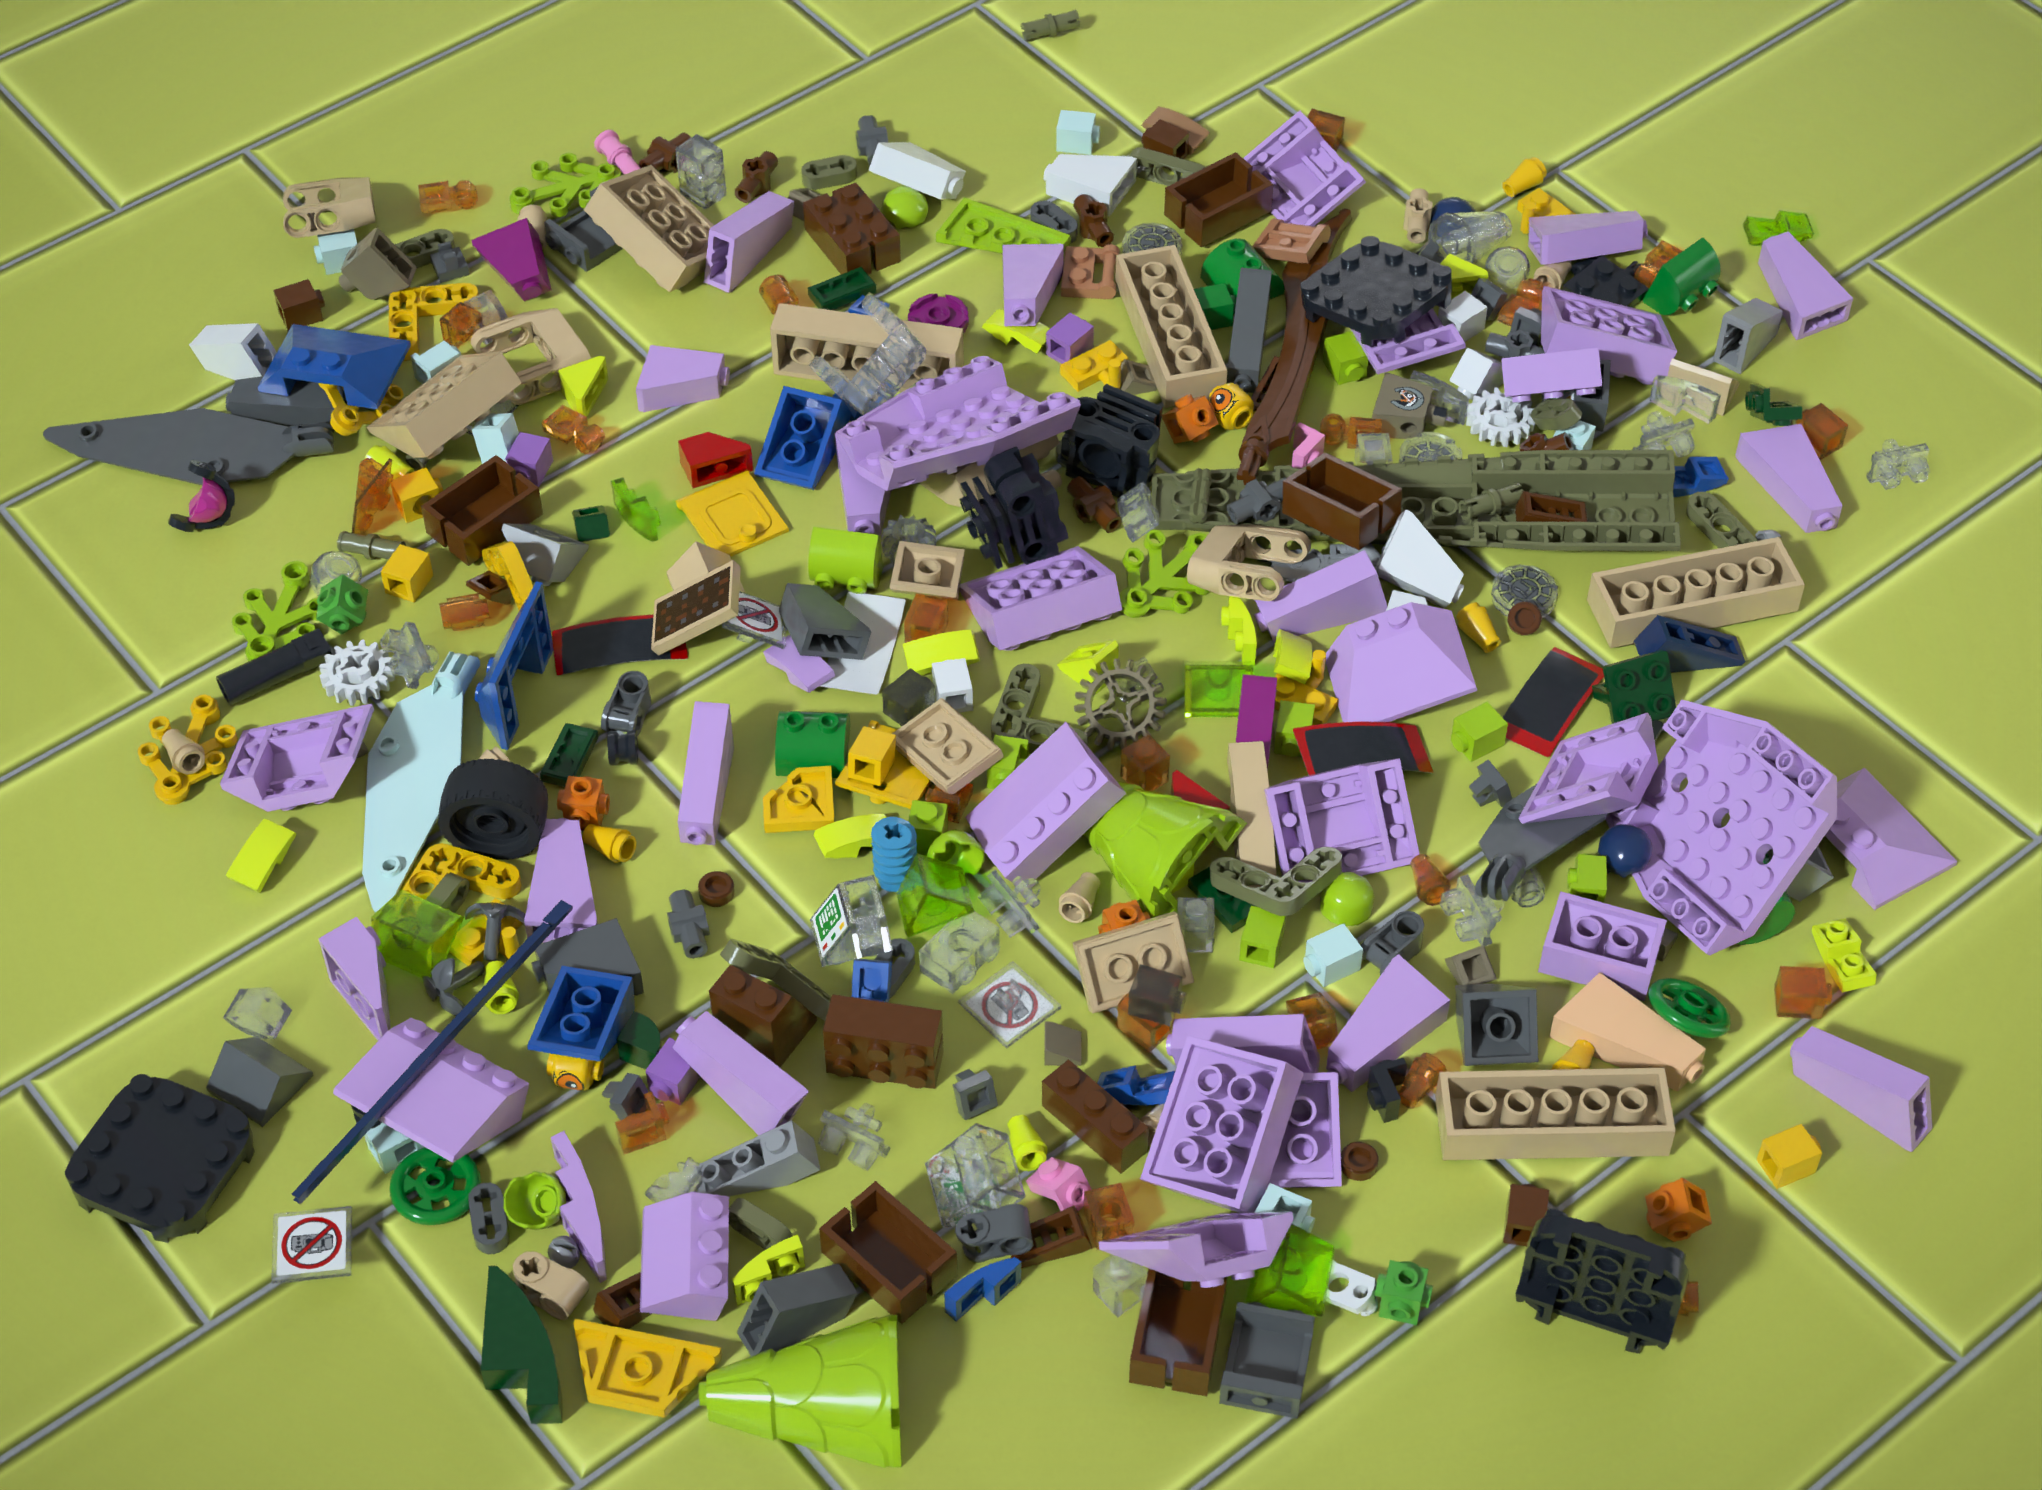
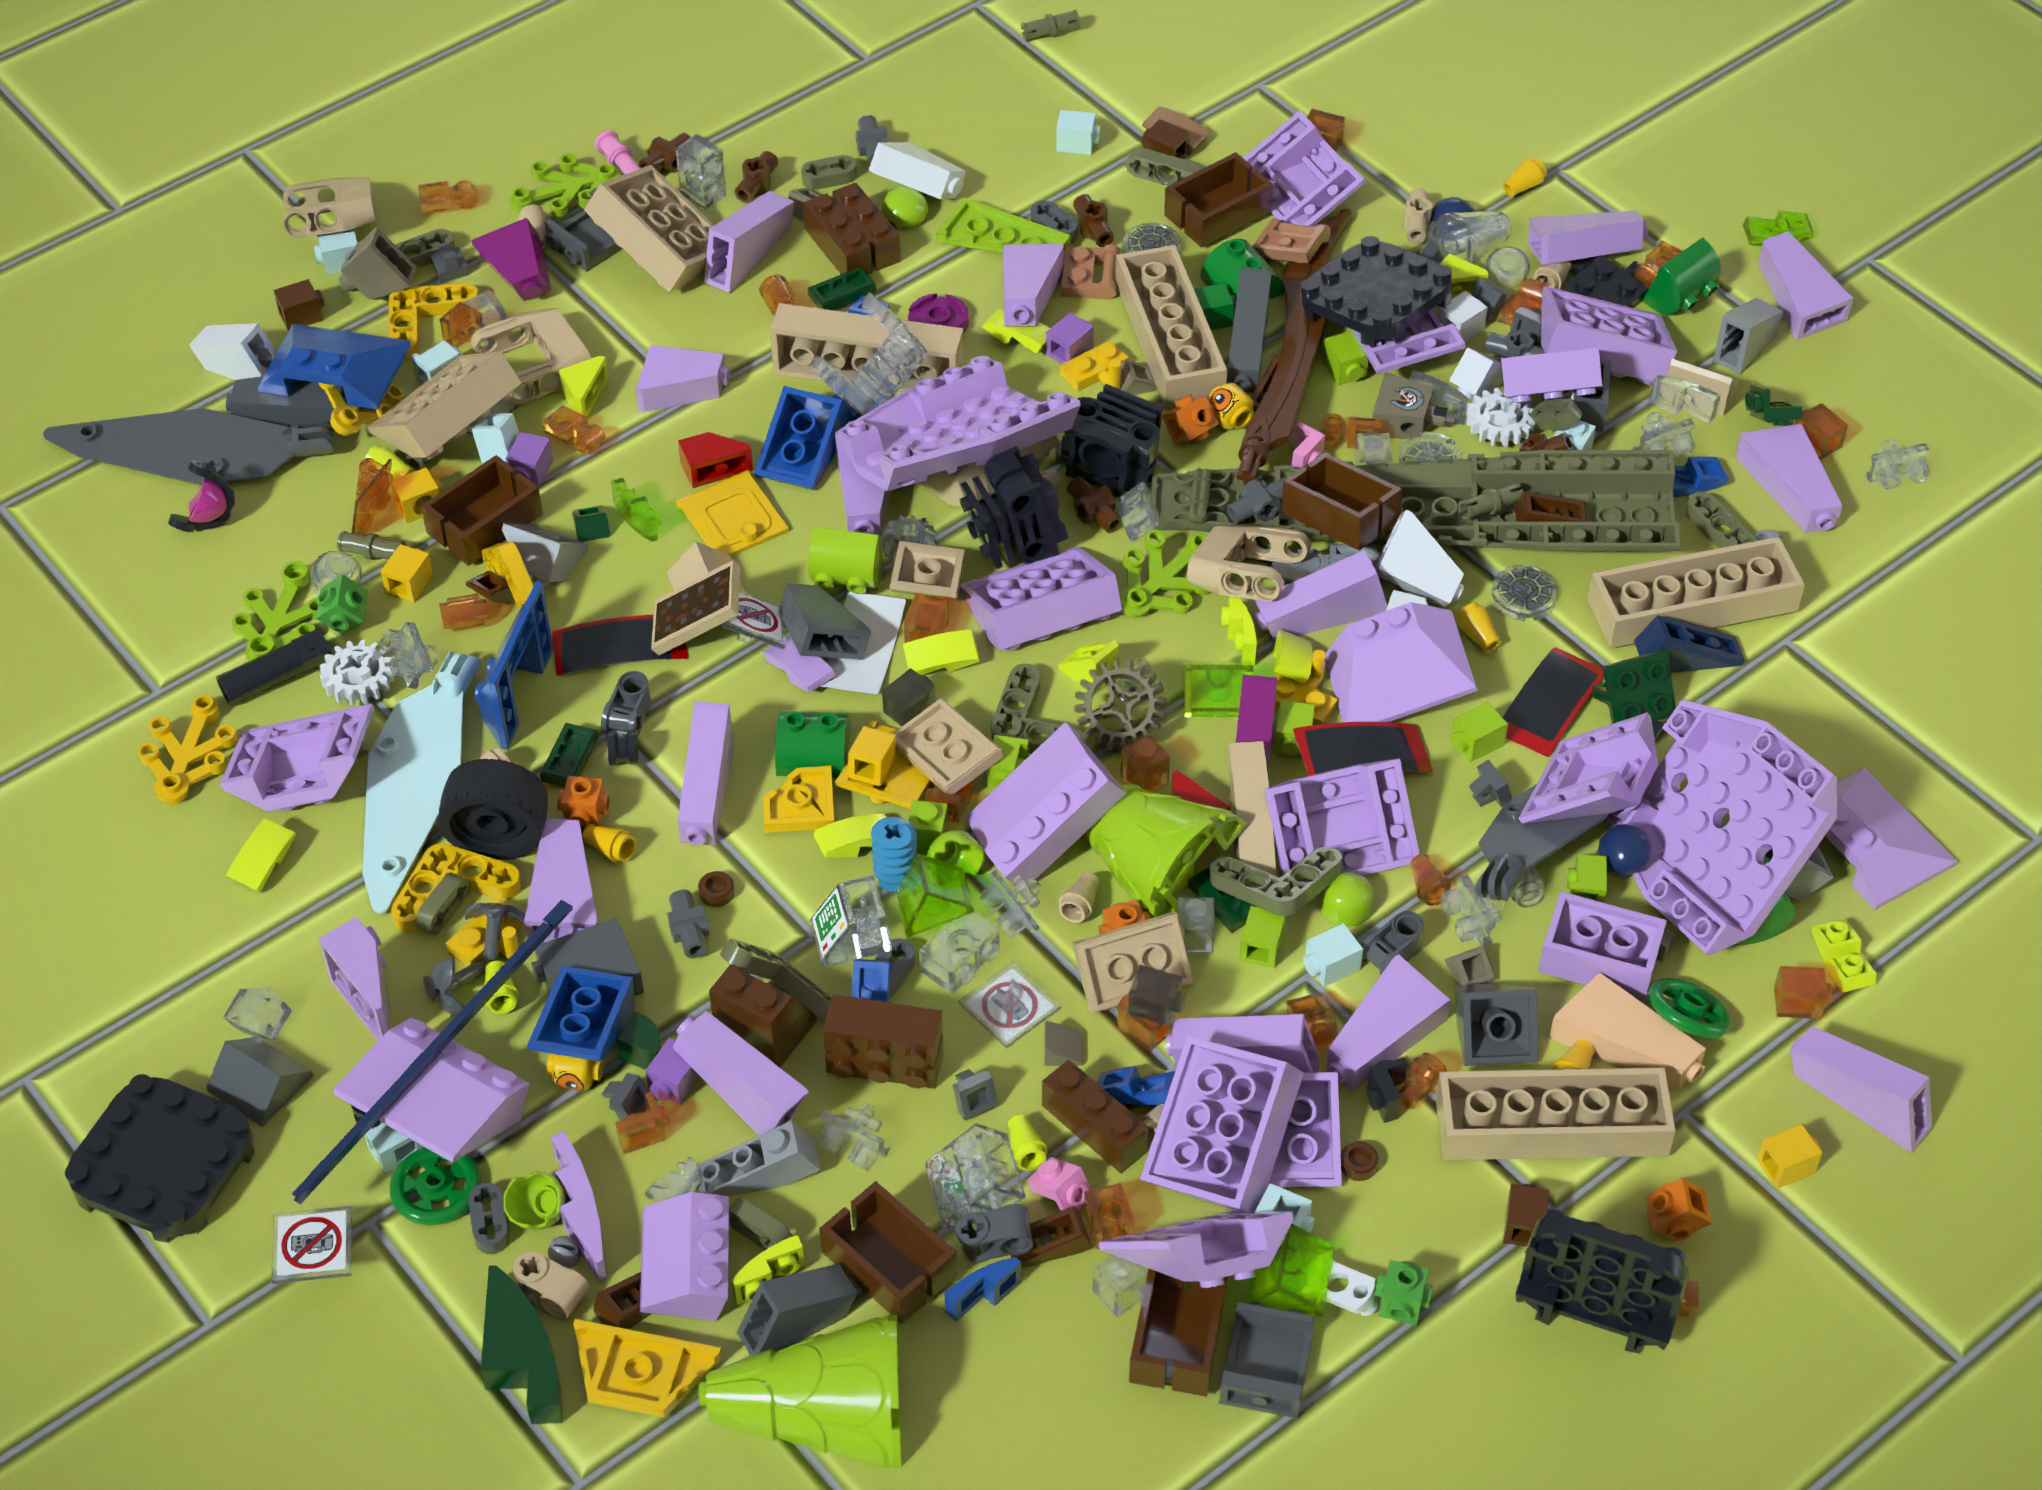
tan cone [162,729,205,774] -> none
clear neon green slope [371,889,464,978] -> none
white brick [932,658,973,712] -> none
white slope [1043,154,1137,216] -> none
reddish brown tile [1507,602,1542,636] -> none
yellow plate [1517,188,1576,234] -> none

